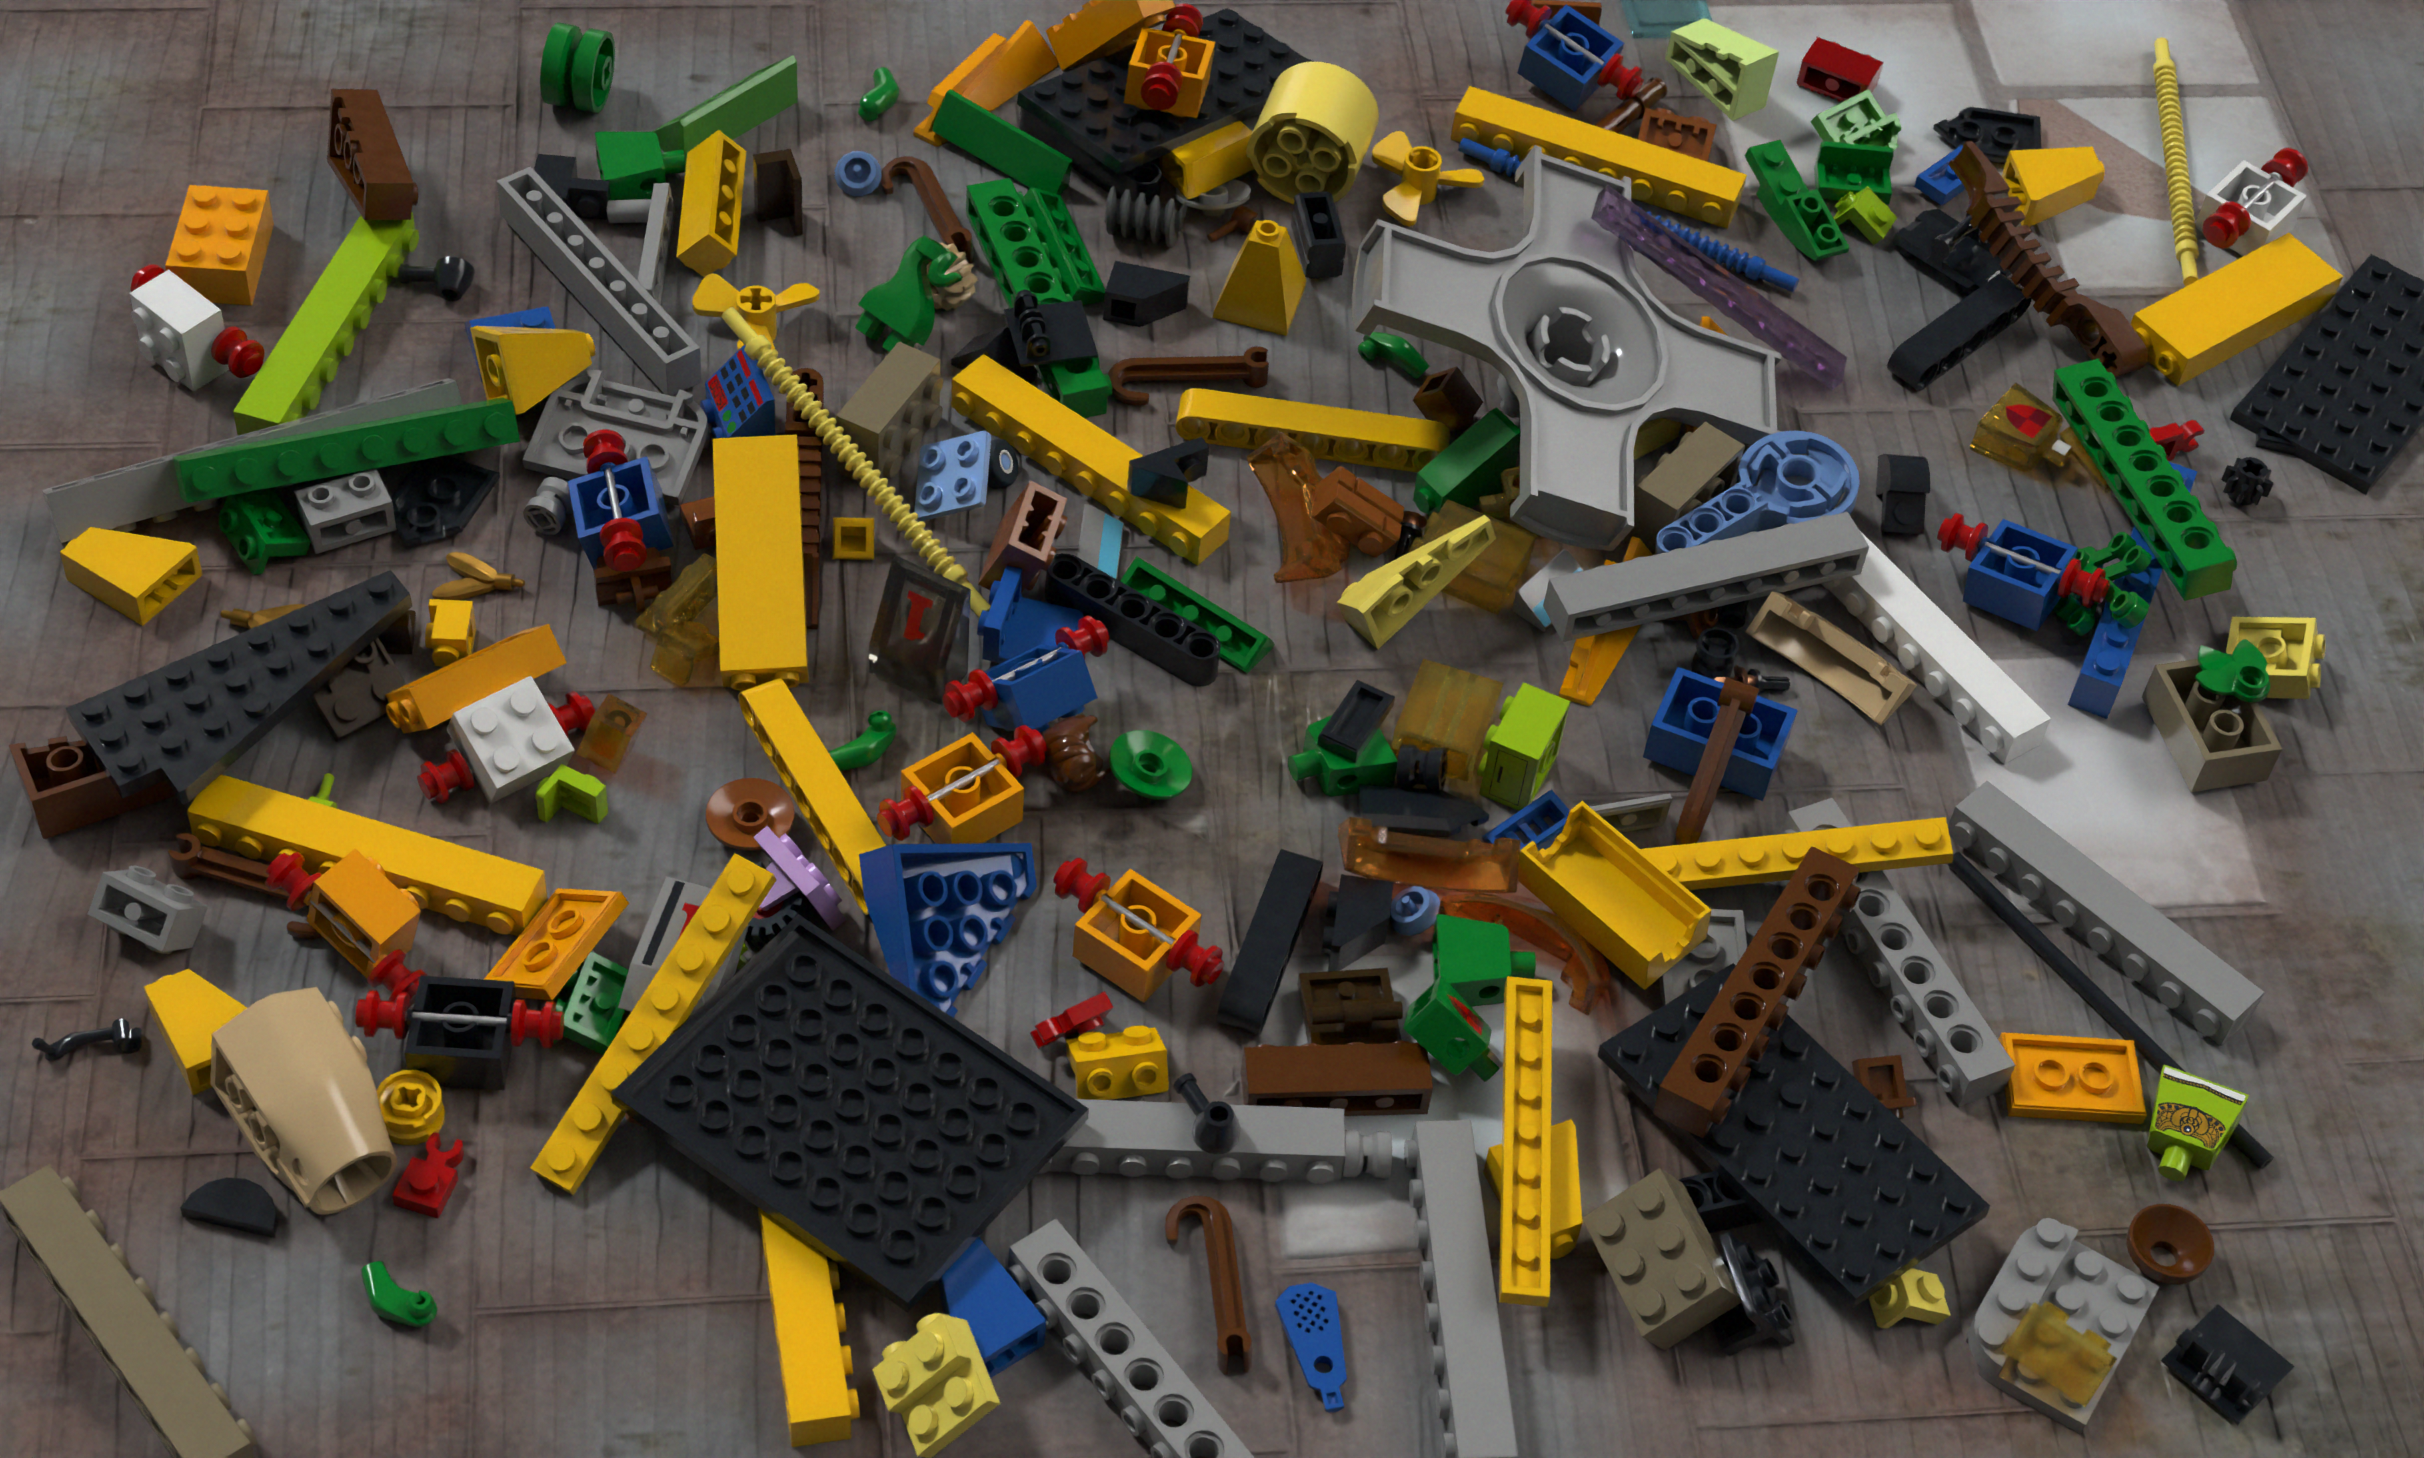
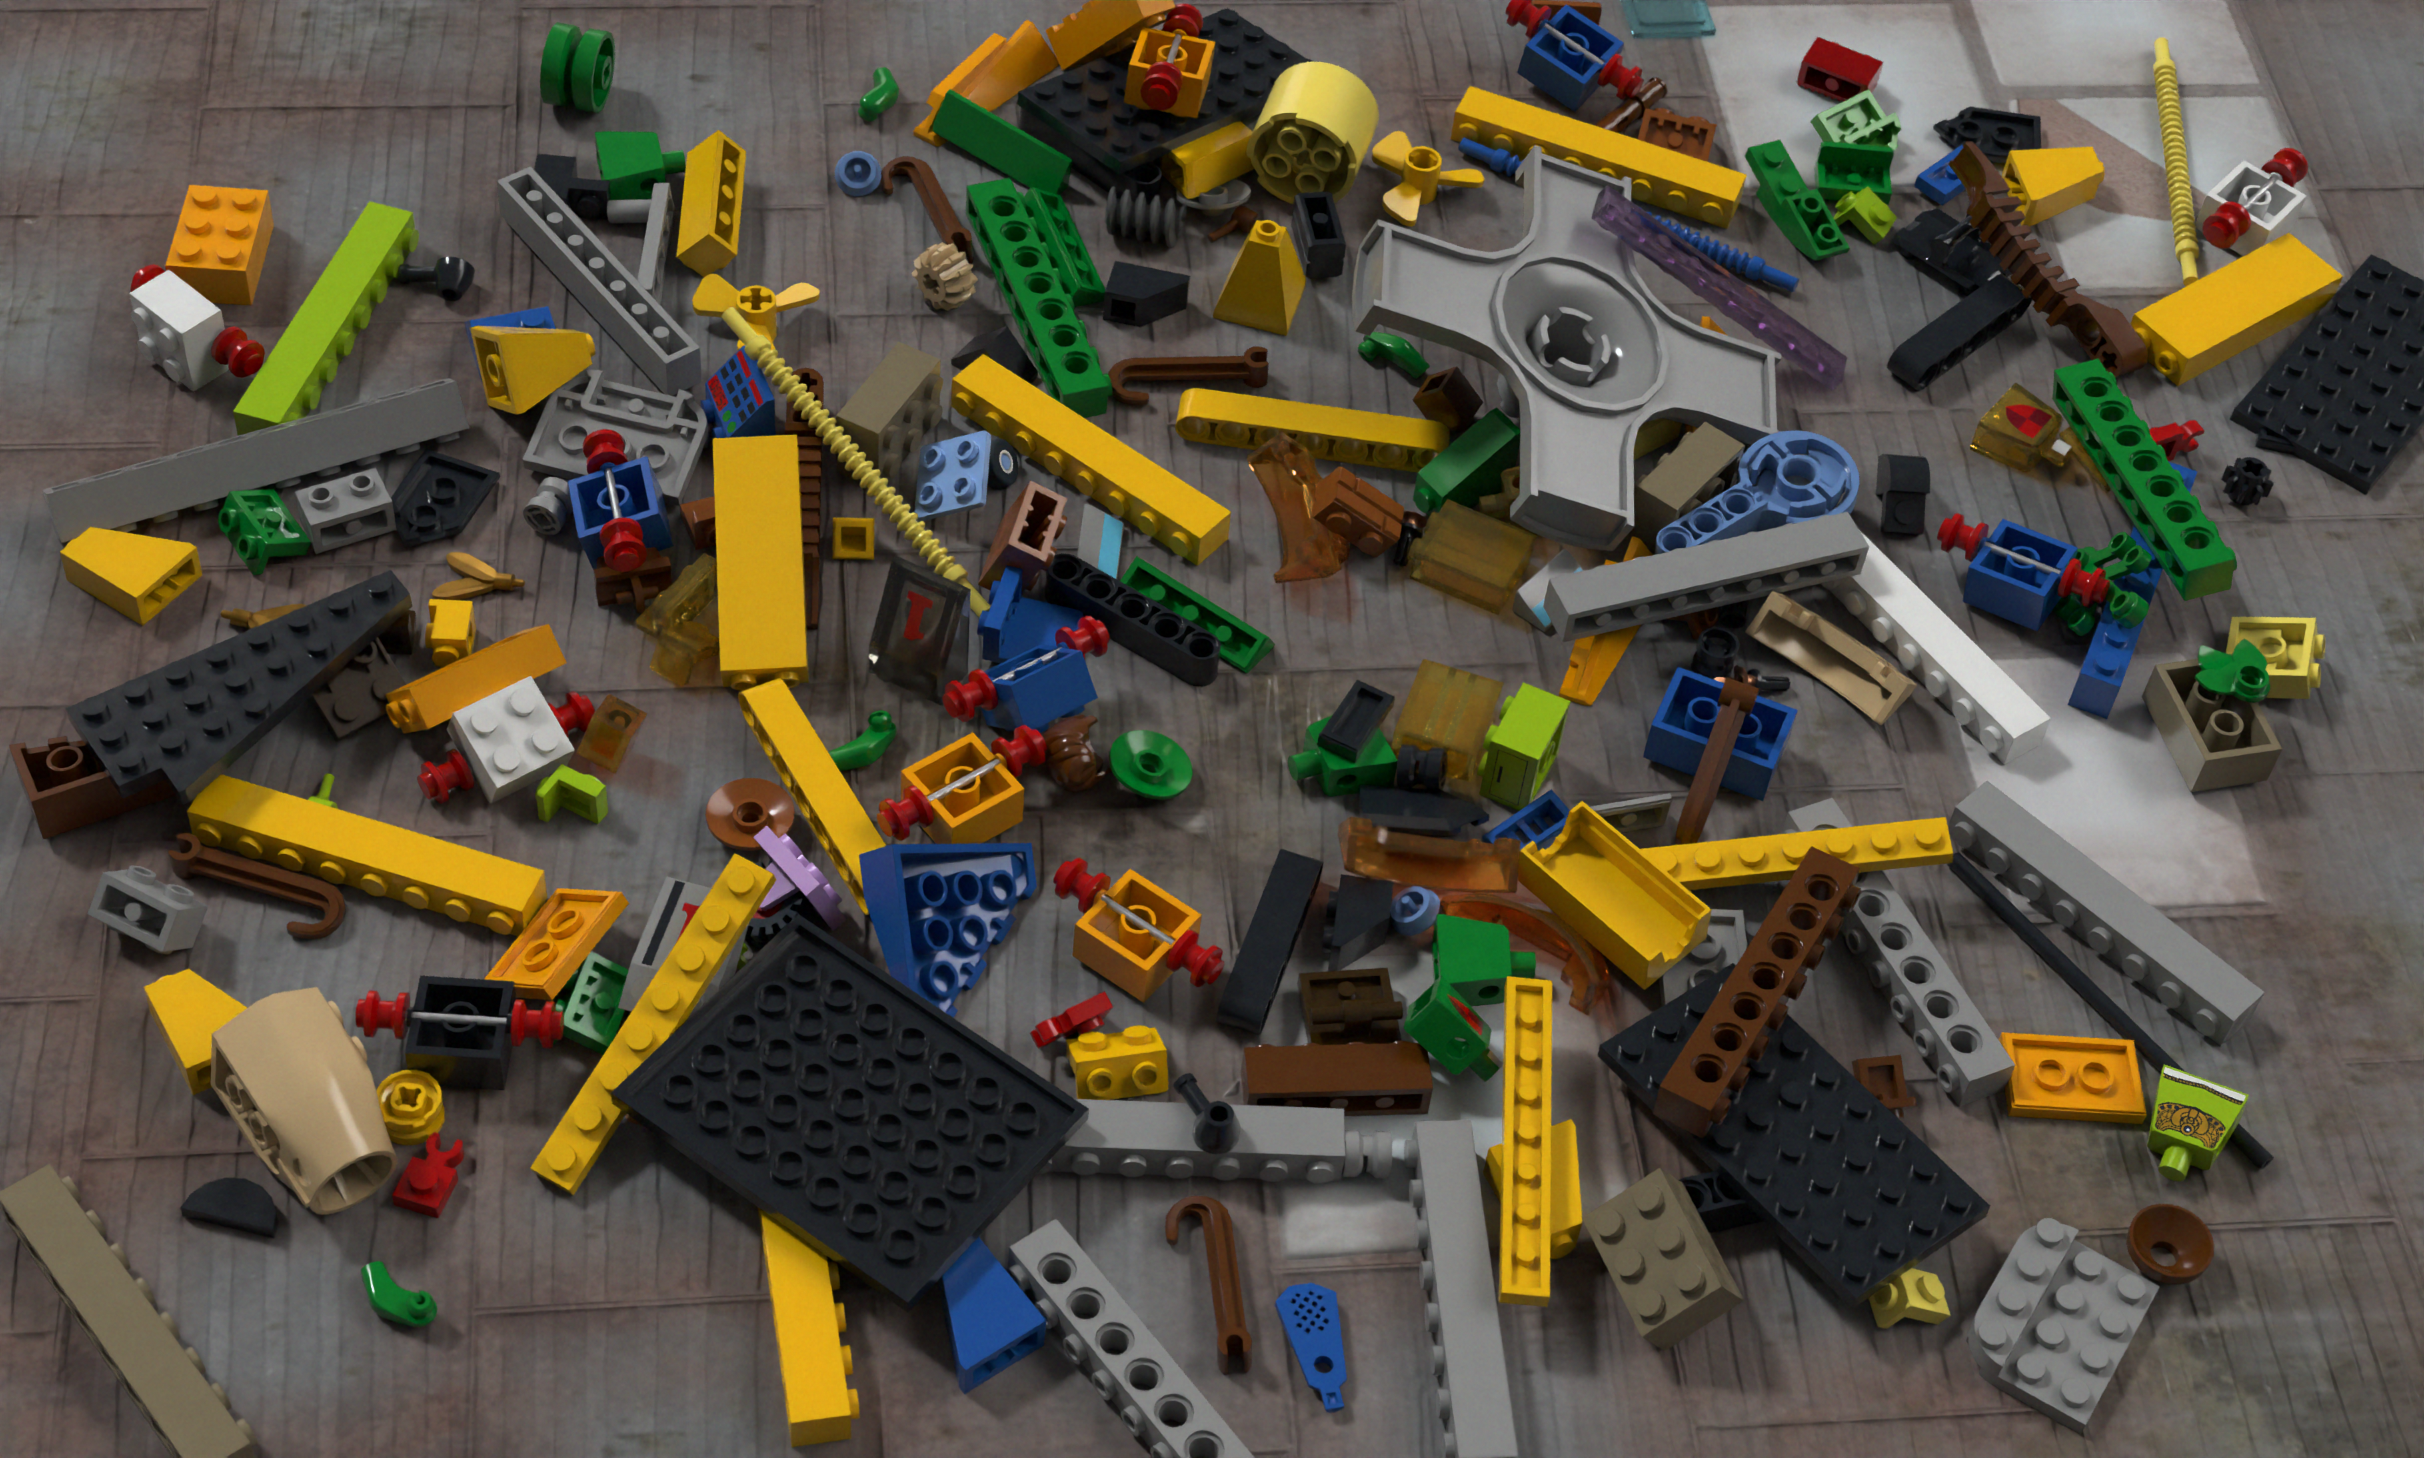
black piece [32,1019,142,1061] -> none
green brick [173,397,520,503] -> none
light orange brick [265,848,427,1006] -> none
reddish brown wedge [327,89,418,220] -> none
bright green slope [651,55,798,164] -> none
dark brown panel [753,149,803,236] -> none
green hips [855,235,962,352] -> none
light yellow plate [873,1313,1000,1458] -> none
black hinge [1004,290,1098,367] -> none
black slope [1127,437,1209,509] -> none
light yellow wedge [1337,515,1497,649] -> none
yellowish green wedge [1665,18,1779,121] -> none
black bracket [1712,1232,1794,1356] -> none
clear yellow bracket [2000,1300,2117,1407] -> none
black hinge [2161,1304,2295,1425] -> none

